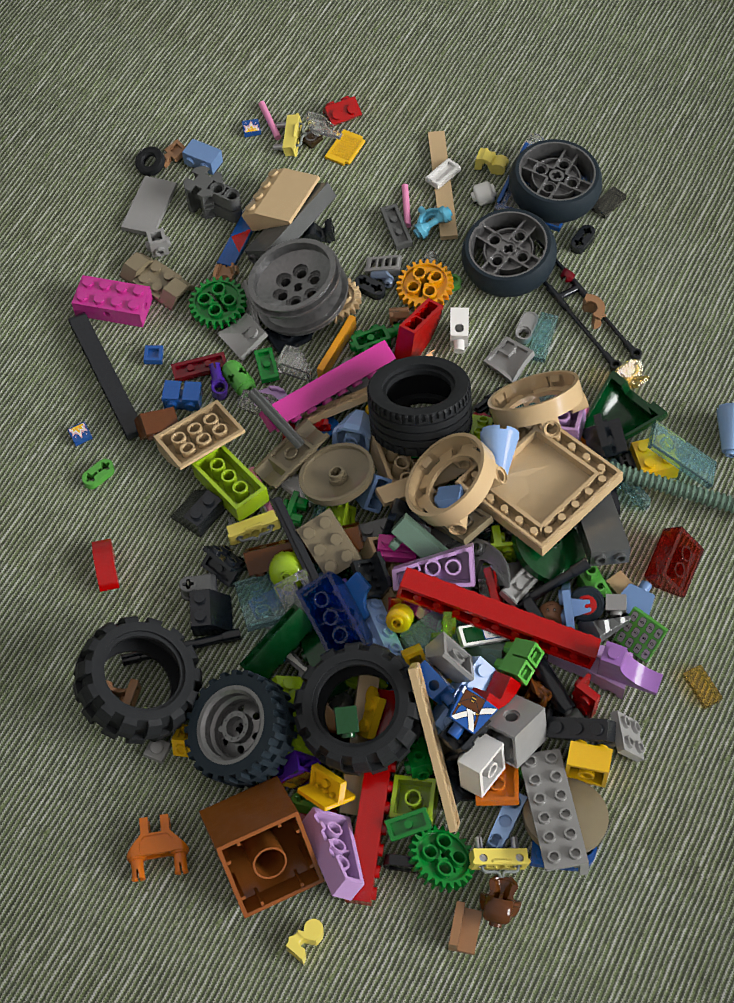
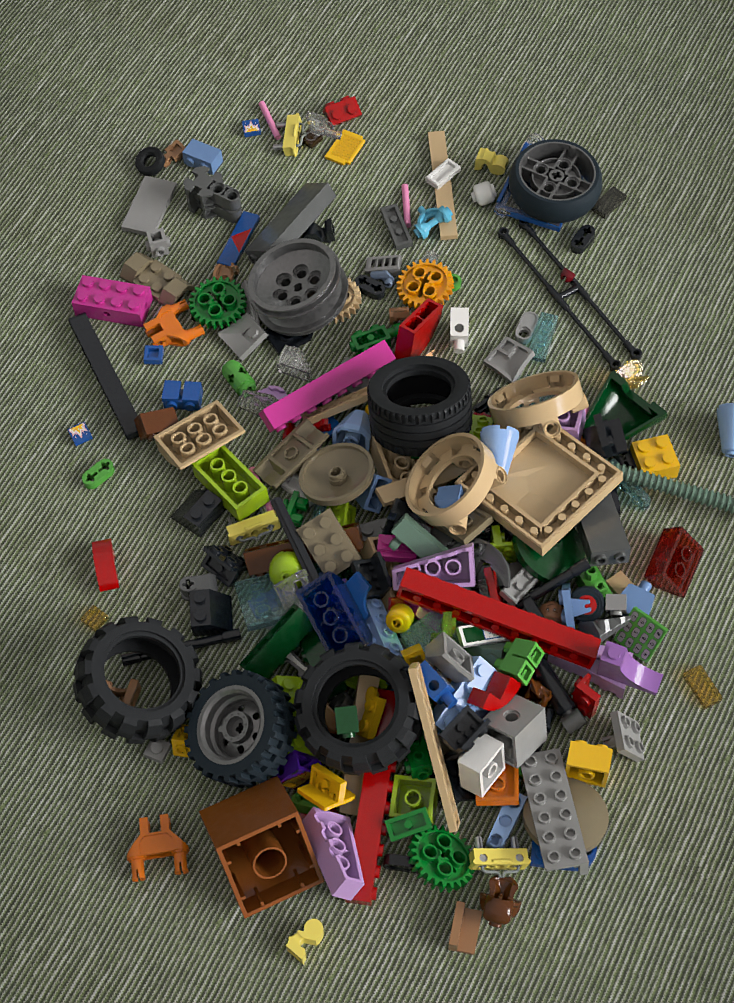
dark red plate [171,351,227,381] -> none
dark purple pin [209,362,228,401] -> none
tan slope [241,168,320,231] -> none
dark grey axle [248,388,305,449] -> none
green plate [254,347,280,384] -> none
light orange tile [317,315,357,378] -> none
torso [446,685,498,740] -> none
wheel [461,208,557,297] -> none
black arch [546,716,616,743] -> none
medium nougat piece [582,294,607,330] -> none
clear light blue tile [648,420,717,489] -> none
none -> clear yellow tile [80,605,109,632]
none -> orange connector [143,299,205,347]

